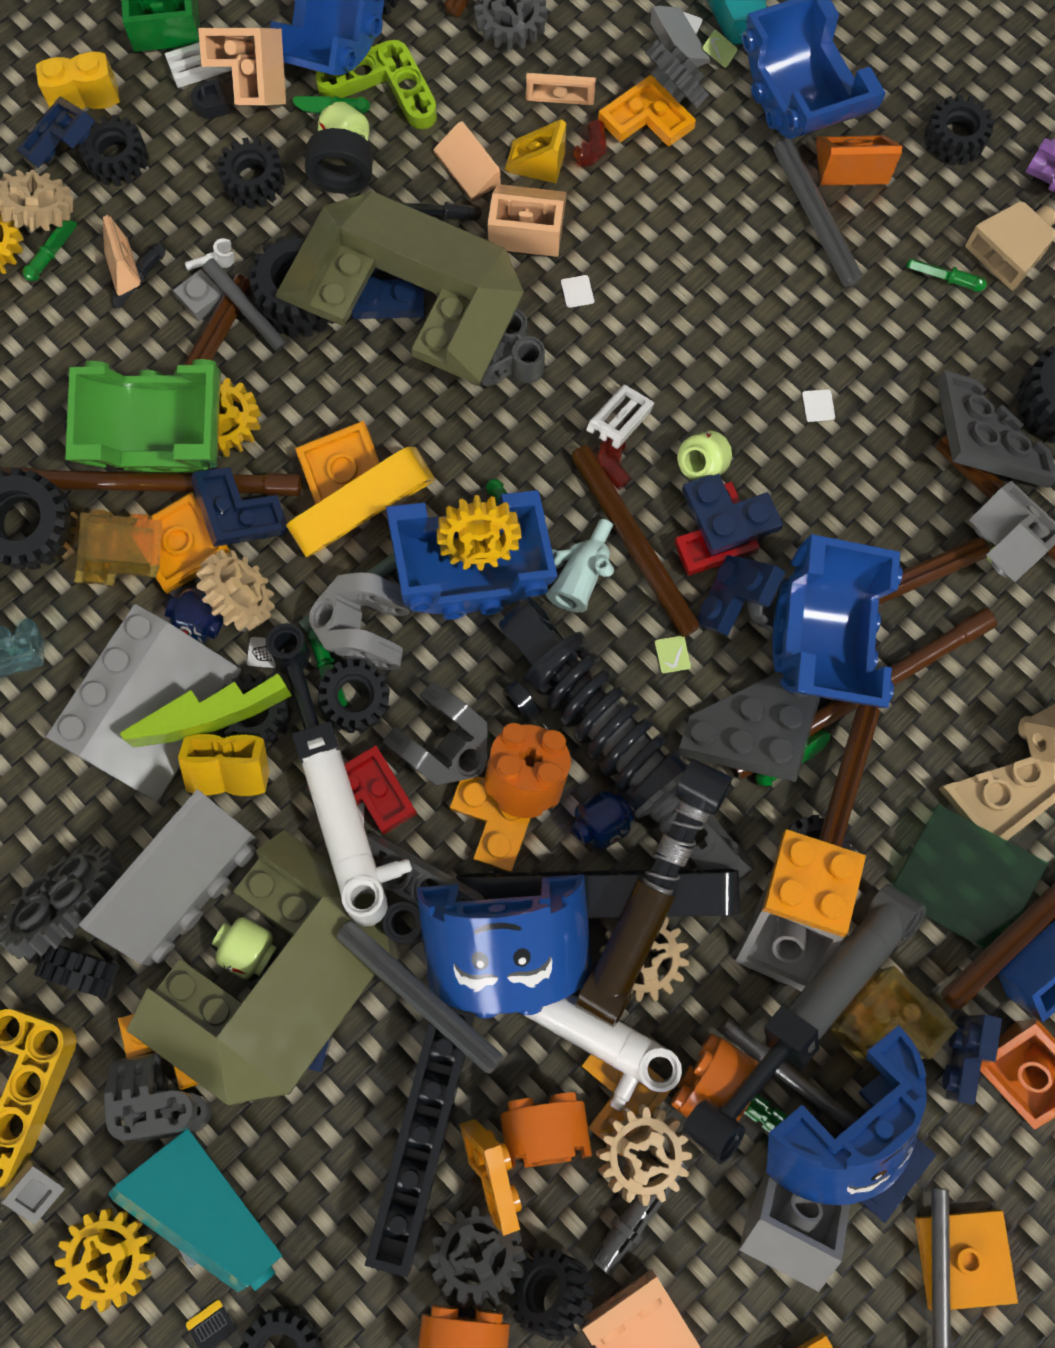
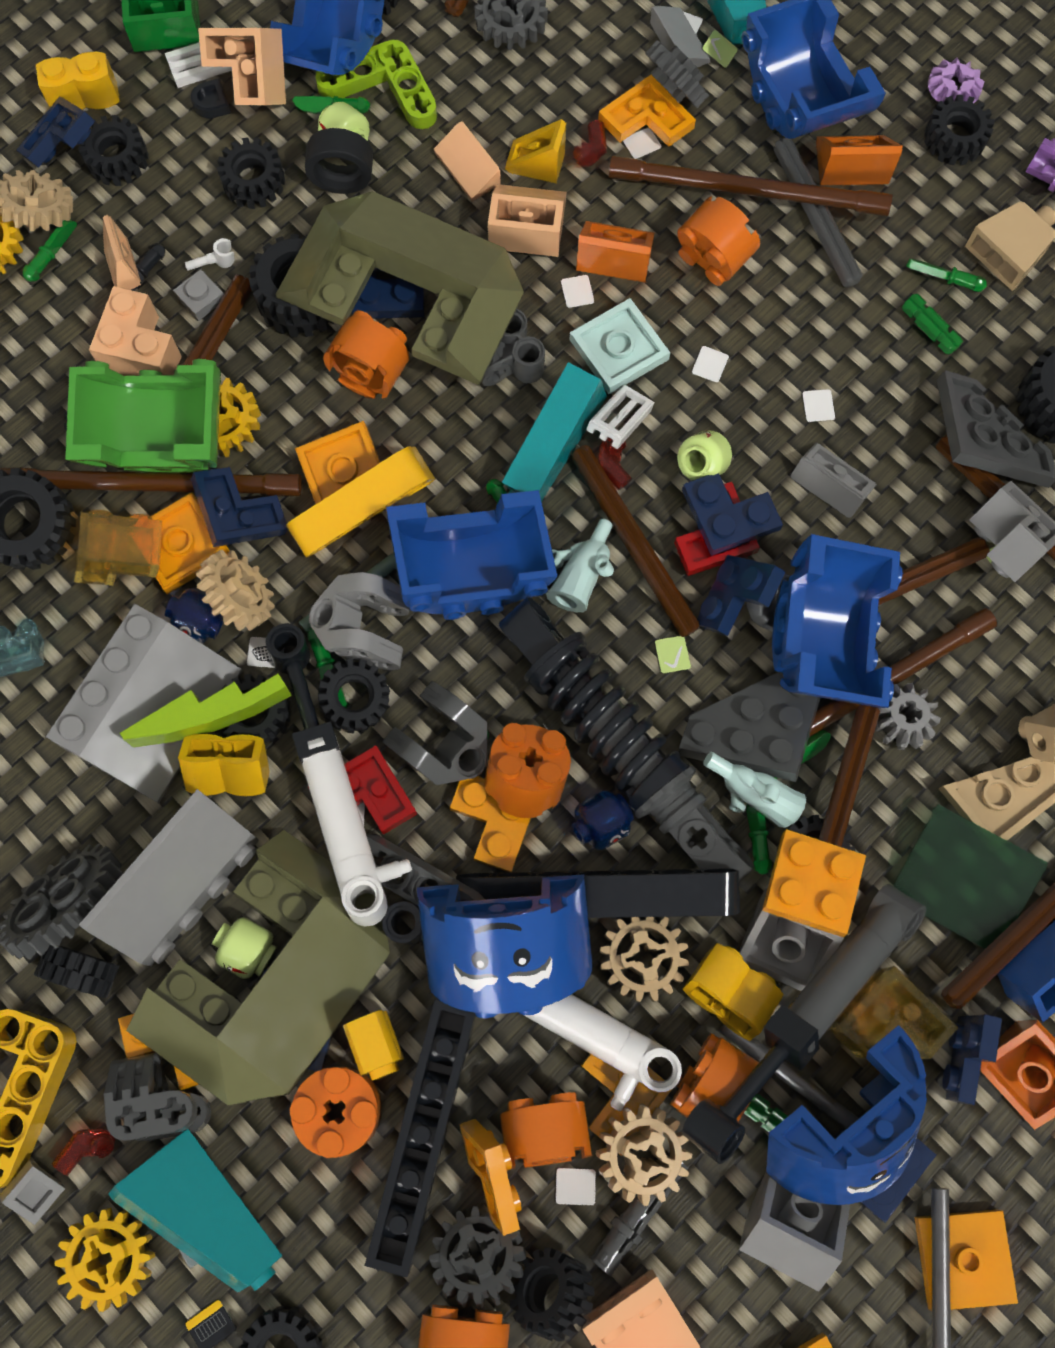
dark grey bar [203,258,287,352] -> none
dark grey axle [337,921,503,1073] -> none
black piece [402,202,482,220] -> none
yellow gear [436,495,521,571] -> none
black tile [503,680,538,723] -> none
light nougat slope [526,73,596,105] -> none
piece [576,759,733,1028] -> none
none -> clear red arm [52,1128,115,1176]
none -> light nougat brick [89,286,182,376]
none -> orange brick [290,1067,381,1158]
none -> orange brick [323,310,410,399]
none -> yellow brick [343,1010,404,1081]
none -> teal slope [502,362,607,502]
none -> white sticker [556,1168,596,1205]
none -> light aqua plate [569,298,670,394]
none -> orange slope [576,221,655,283]
none -> reddish brown piece [609,156,893,216]
none -> white sticker [623,127,662,159]
none -> orange brick [677,196,760,286]
none -> yellow brick [683,943,784,1041]
none -> white sticker [692,346,729,382]
none -> light aqua piece [703,752,807,828]
none -> green piece [746,804,772,874]
none -> light grey slope [791,443,877,518]
none -> light grey gear [875,683,941,750]
none -> green axle [902,294,963,355]
none -> lavender gear [928,57,985,103]

